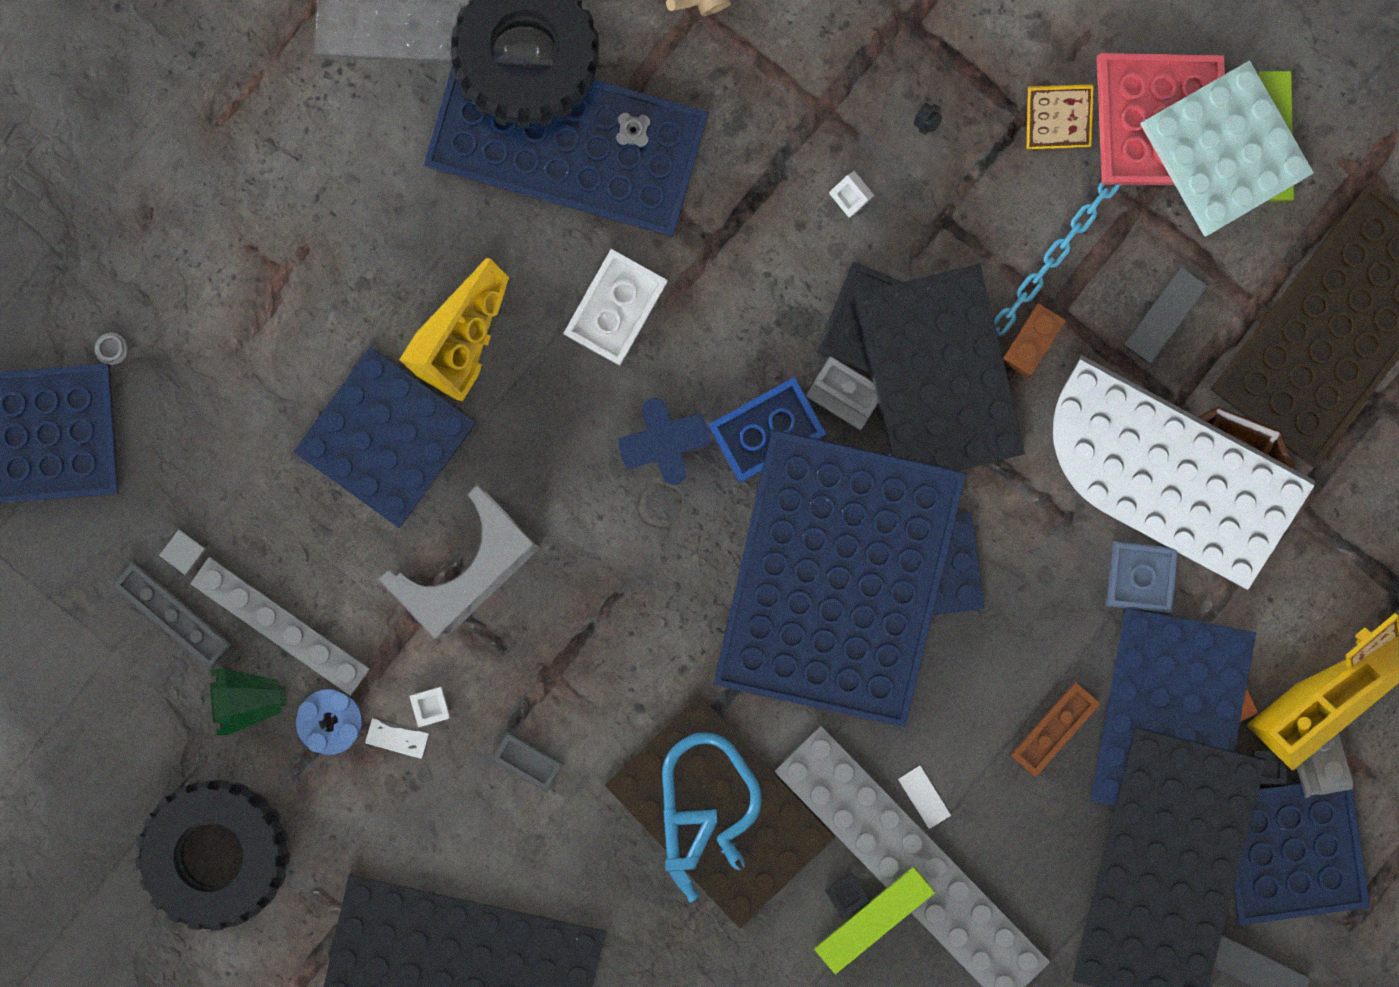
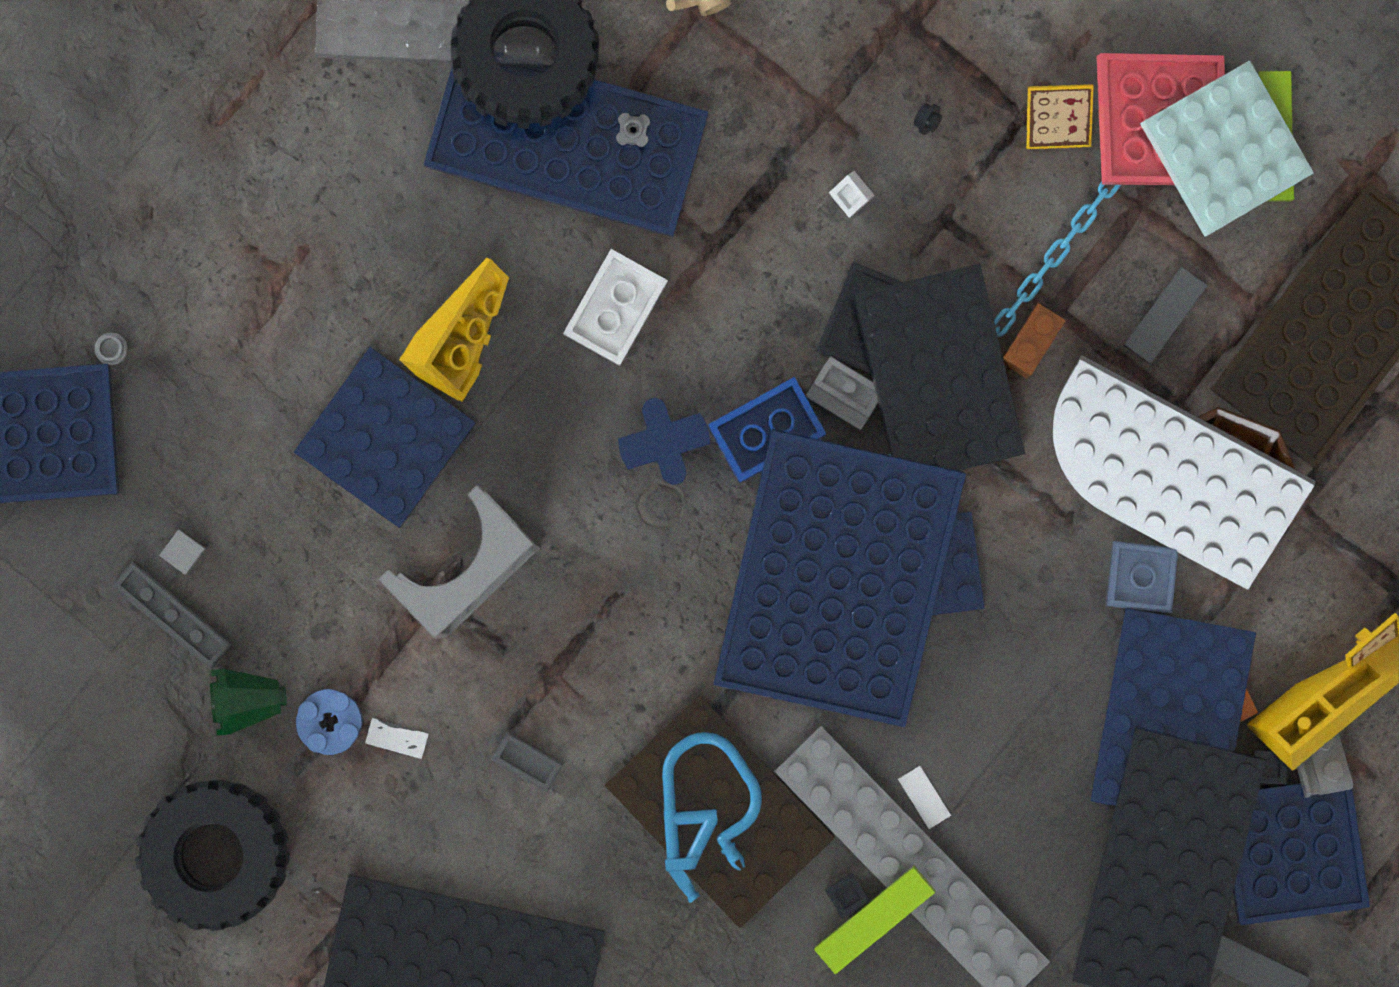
light grey plate [190,557,370,696] -> none
white plate [409,687,451,727] -> none
dark orange plate [1010,682,1100,777] -> none

